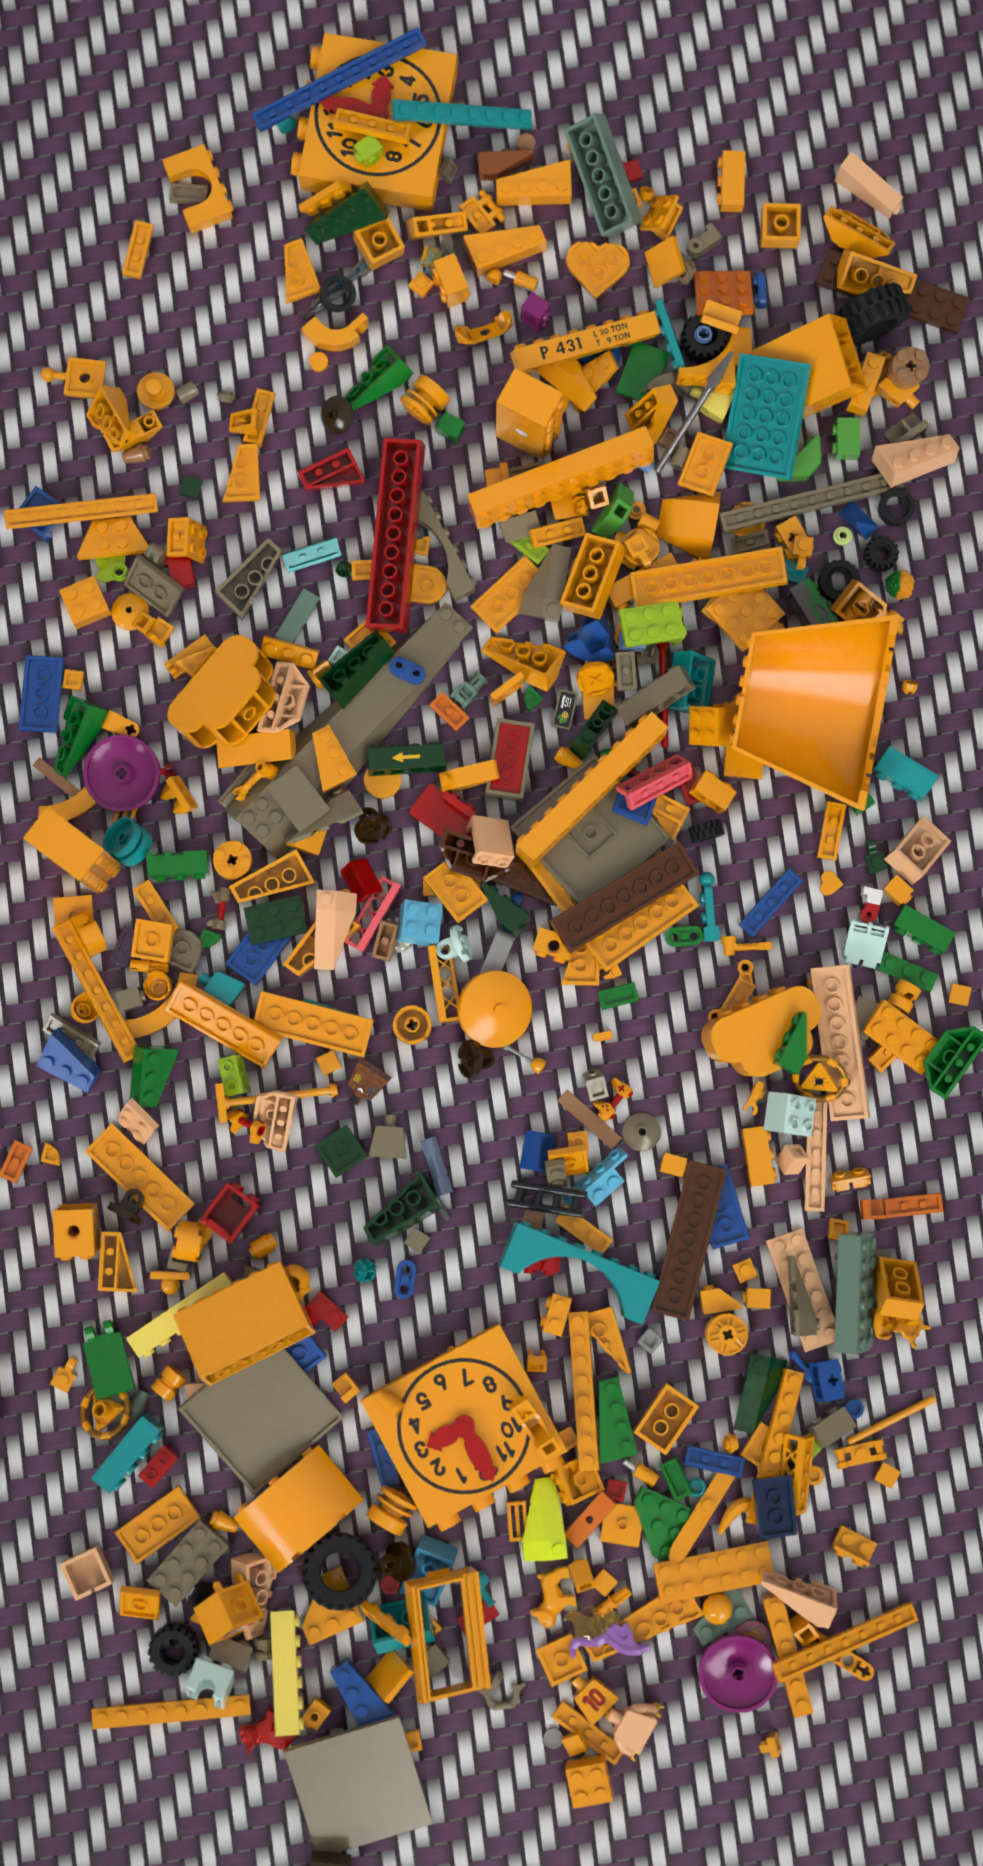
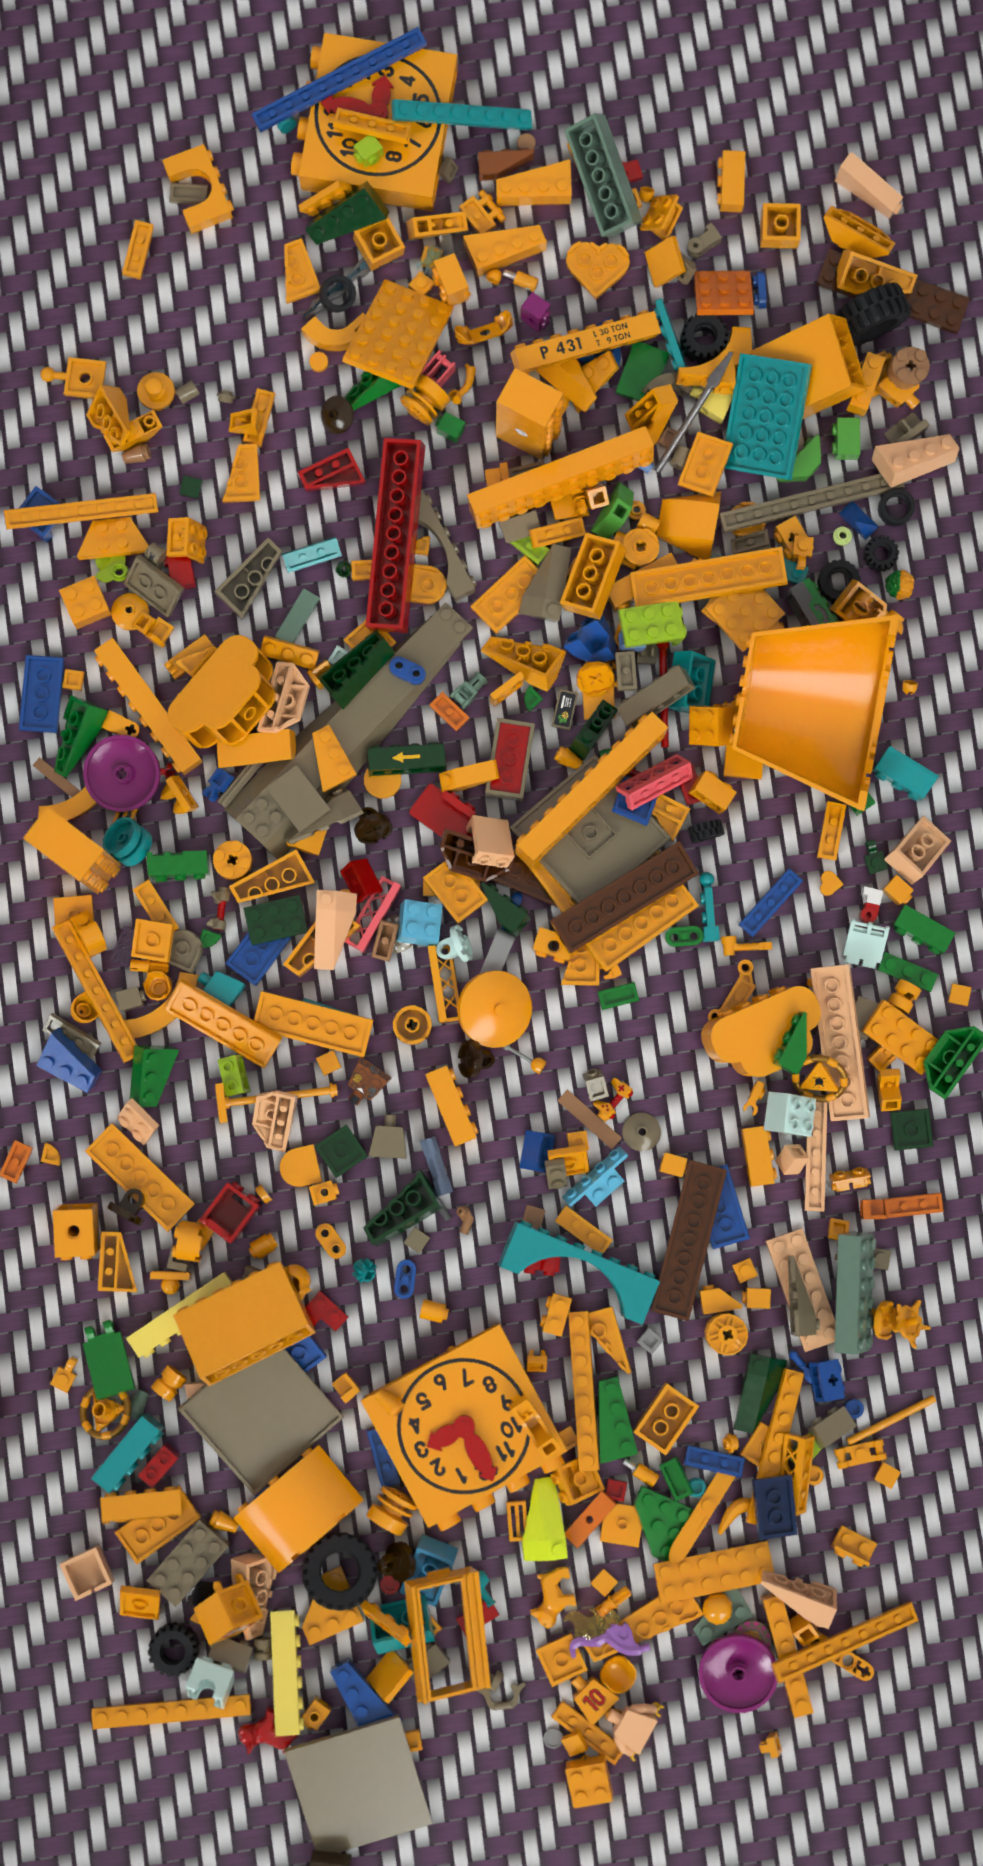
light orange piece [227,1109,267,1144] -> none
light orange brick [232,761,278,801] -> none
black bar [508,1180,588,1218] -> none
light orange brick [568,1558,596,1593] -> none
light orange tile [592,1030,613,1042] -> none
light orange plate [624,533,652,569] -> none
medium blue cone [694,325,712,345] -> none
light orange panel [700,300,742,335] -> none
light orange brick [873,1256,924,1320] -> none
none -> light orange brick [94,637,203,776]
none -> light orange wedge [100,1487,182,1525]
none -> blue plate [202,767,234,802]
none -> light orange tile [255,1184,273,1204]
none -> light orange tile [280,1144,322,1187]
none -> light orange brick [309,1180,340,1206]
none -> light orange plate [315,1223,346,1259]
none -> light orange plate [342,279,454,390]
none -> light orange brick [419,1299,449,1323]
none -> coral piece [421,350,456,387]
none -> light orange brick [425,1065,479,1147]
none -> light orange piece [449,364,476,404]
none -> medium nougat arm [456,1206,474,1235]
none -> light orange helmet [600,1655,637,1694]
none -> light orange brick [877,1068,902,1112]
none -> dark green tile [890,1108,933,1151]

